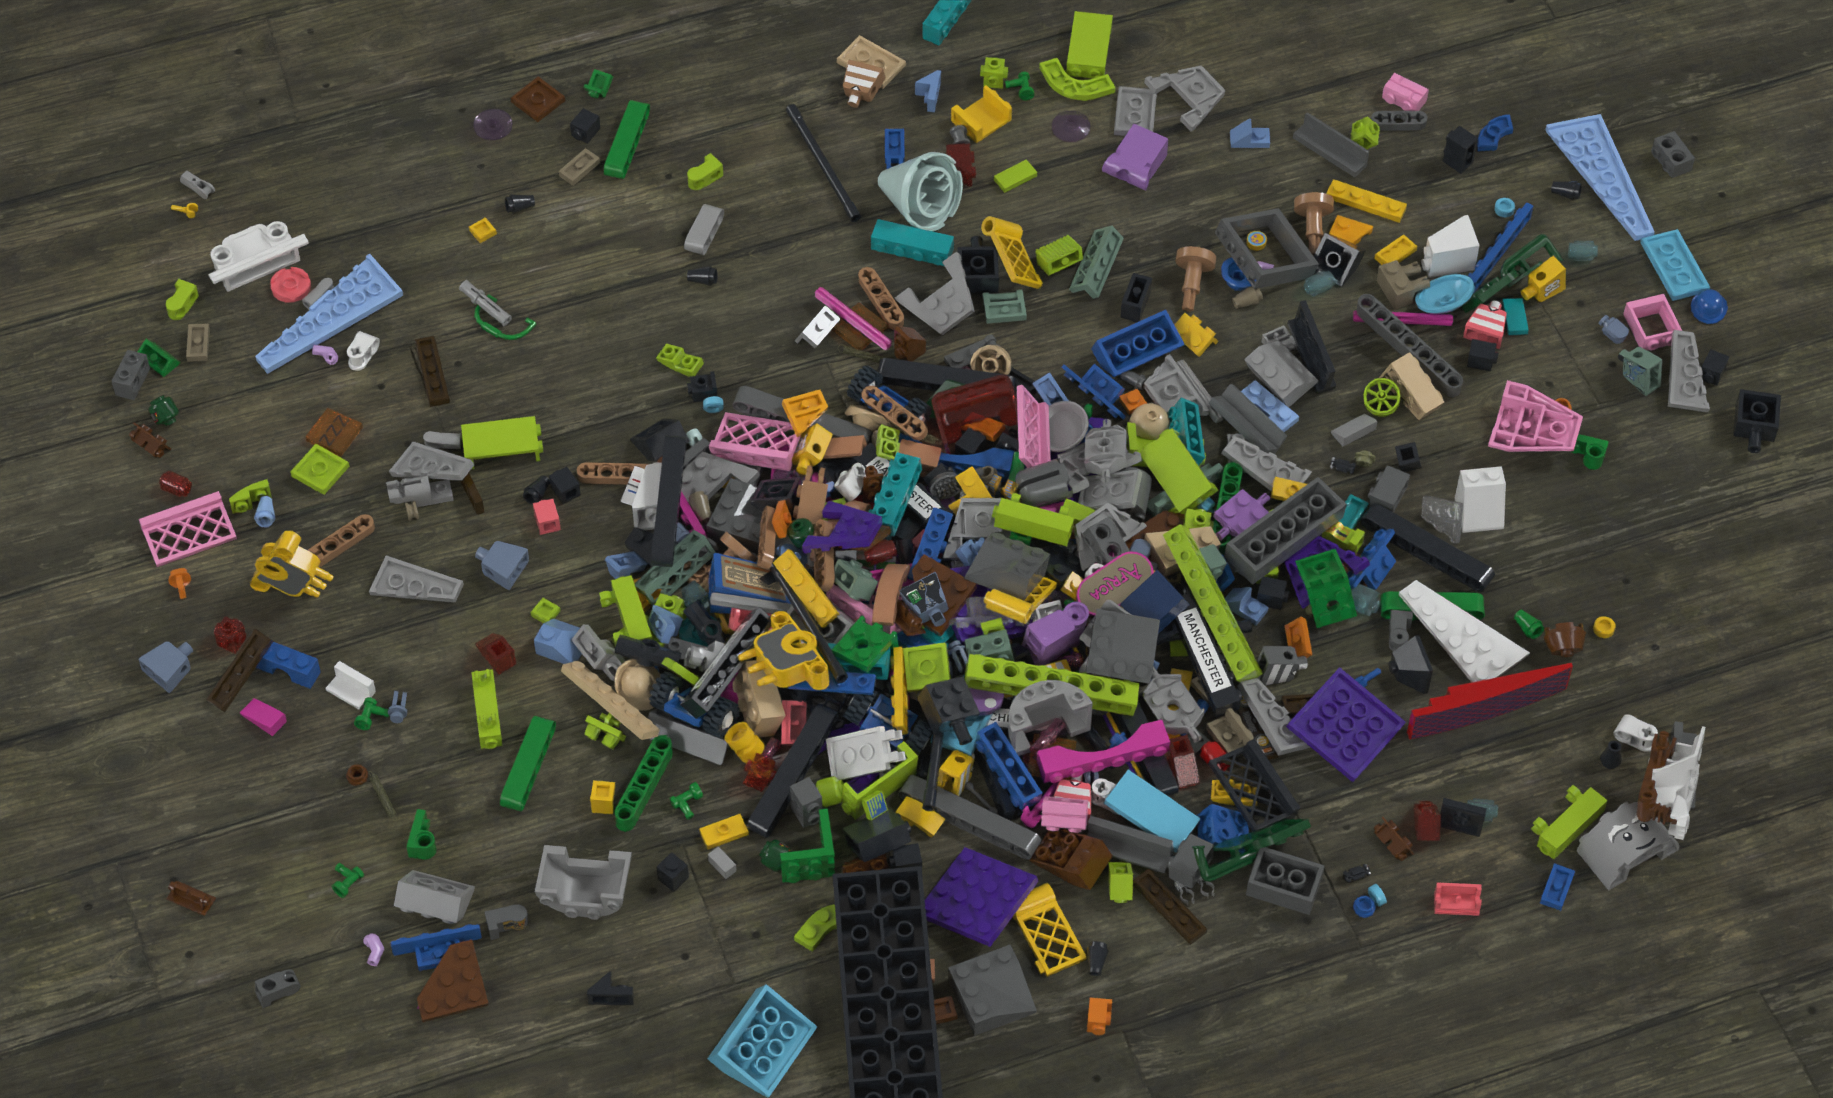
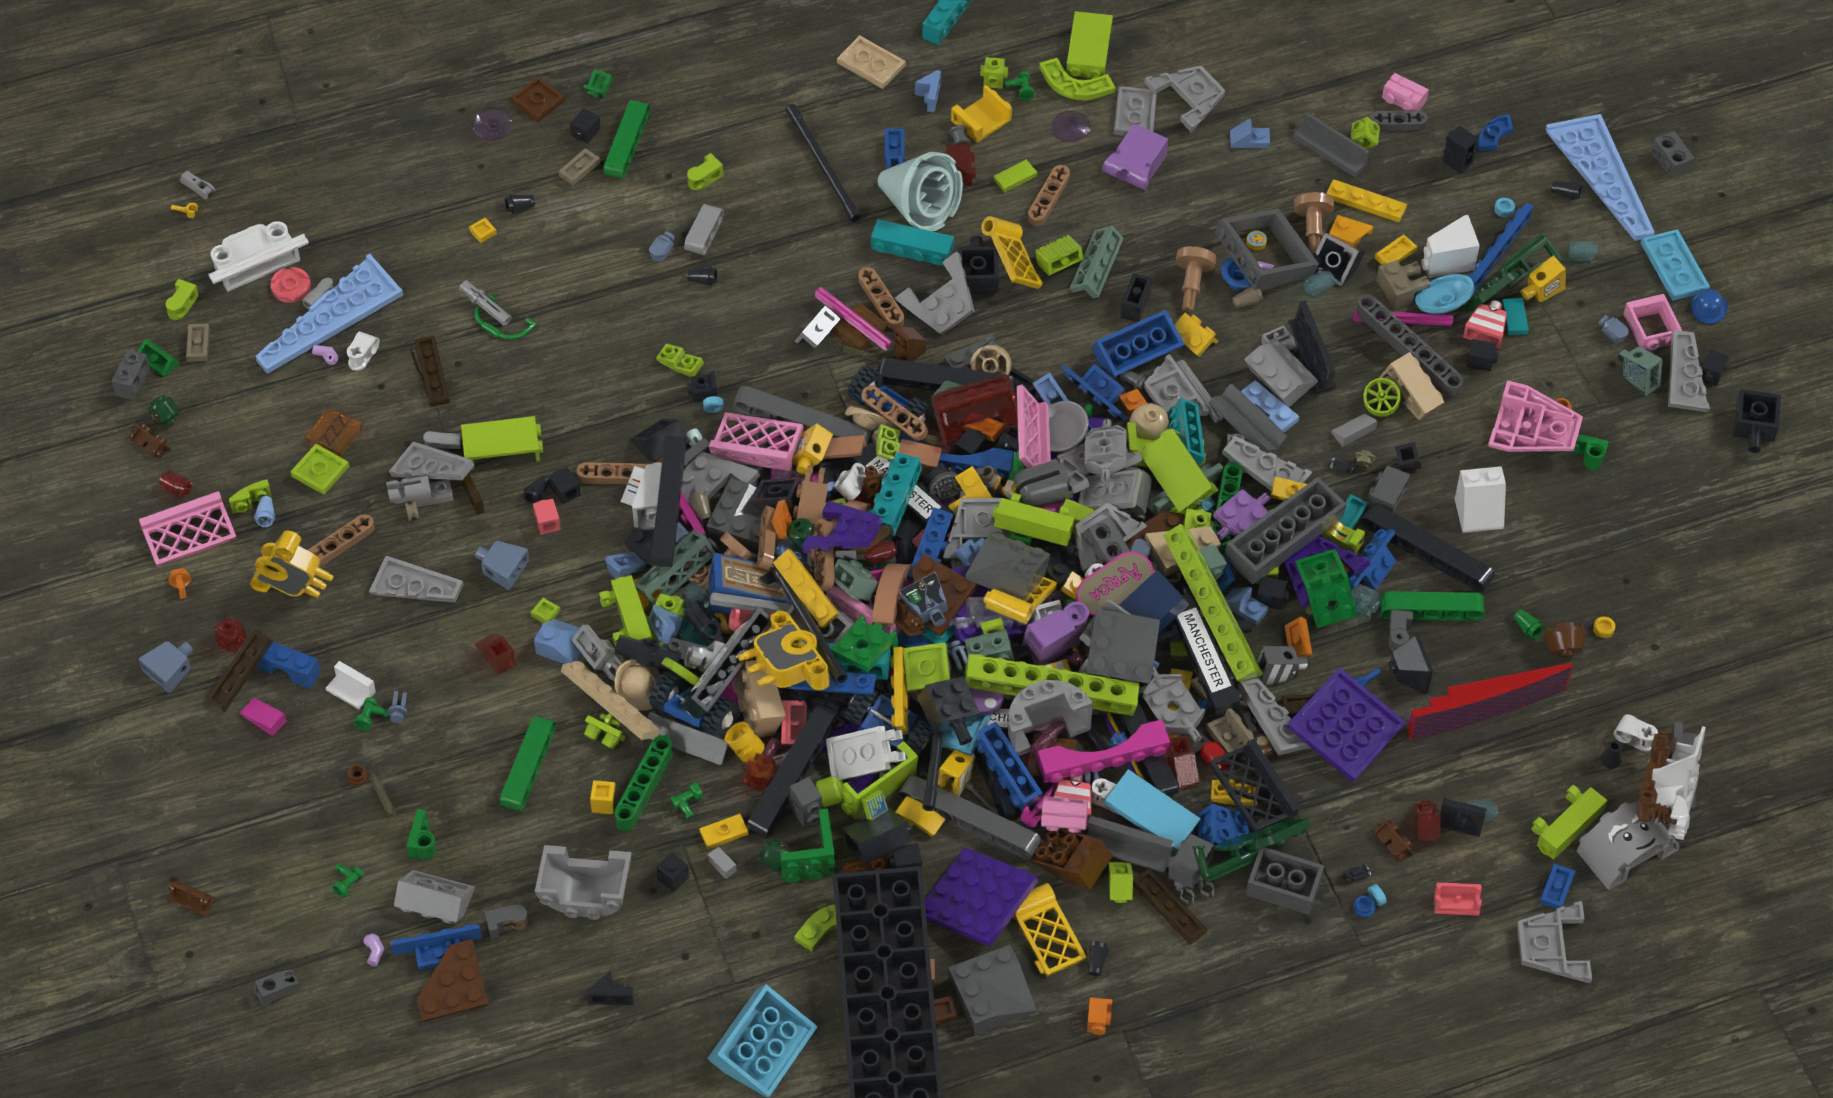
lime brick [471,669,502,749] -> none
light orange wing [782,390,828,437] -> none
medium nougat torso [843,59,886,108] -> none
sand green plate [982,289,1027,324] -> none
white wing [1399,580,1530,682] -> none
clear wing [1421,495,1463,544] -> none
none -> sand blue arm [649,232,675,262]
none -> medium nougat beam [1028,165,1070,226]
none -> light grey wing [1517,901,1592,983]

